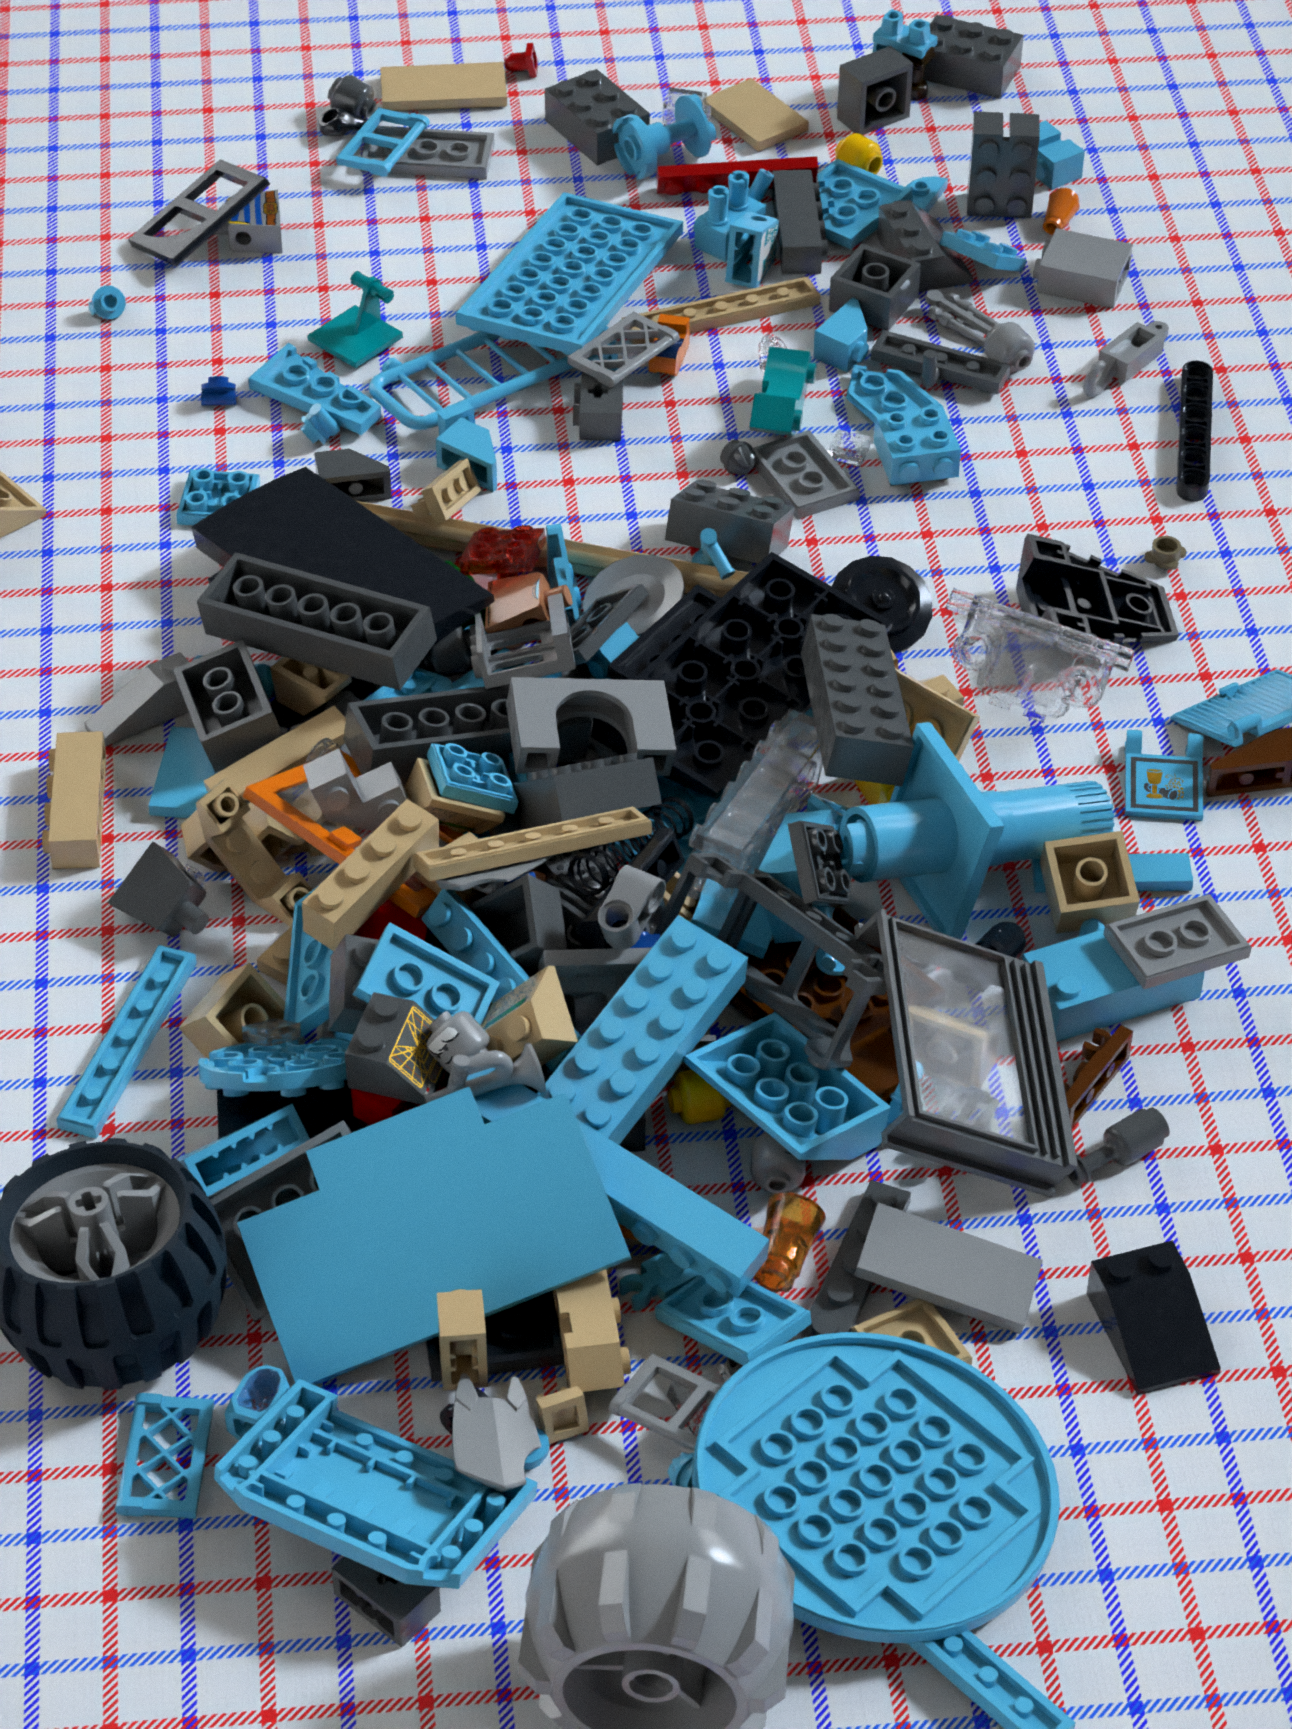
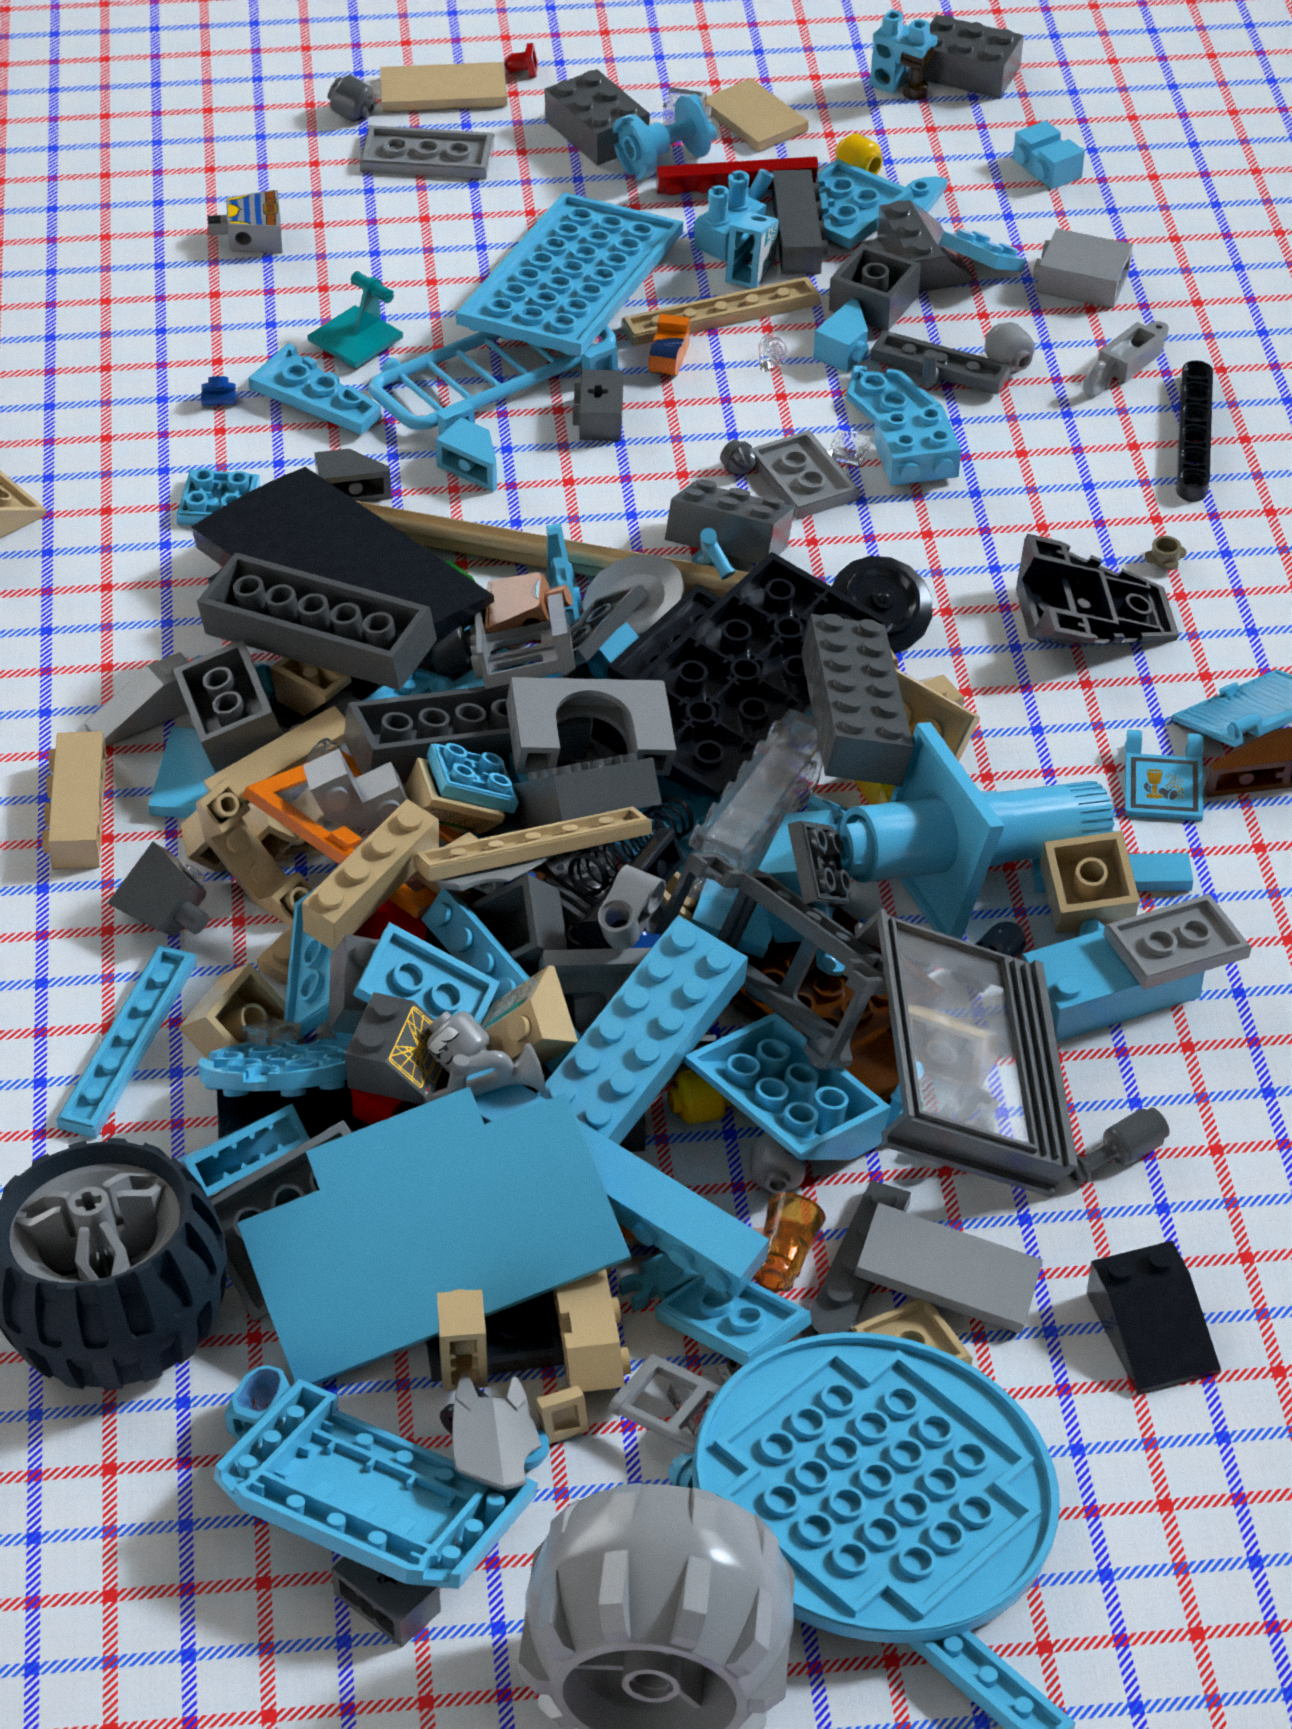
medium azure plate [88,285,126,320] -> none
medium azure window [115,1393,214,1519] -> none
window [128,159,270,267] -> none
medium azure plate [300,404,340,444] -> none
black animal [318,106,368,136] -> none
medium azure window [336,108,430,177] -> none
tan plate [411,458,481,524] -> none
clear red plate [458,525,547,580] -> none
light grey window [567,311,680,388] -> none
teal brick [749,347,816,436] -> none
dark grey brick [837,46,913,135] -> none
light grey piece [926,290,999,347] -> none
clear brick [946,587,1135,723] -> none
dark grey piece [967,111,1040,218] -> none
orange cone [1043,188,1080,235] -> none
reddish brown plate [1063,1025,1133,1129] -> none

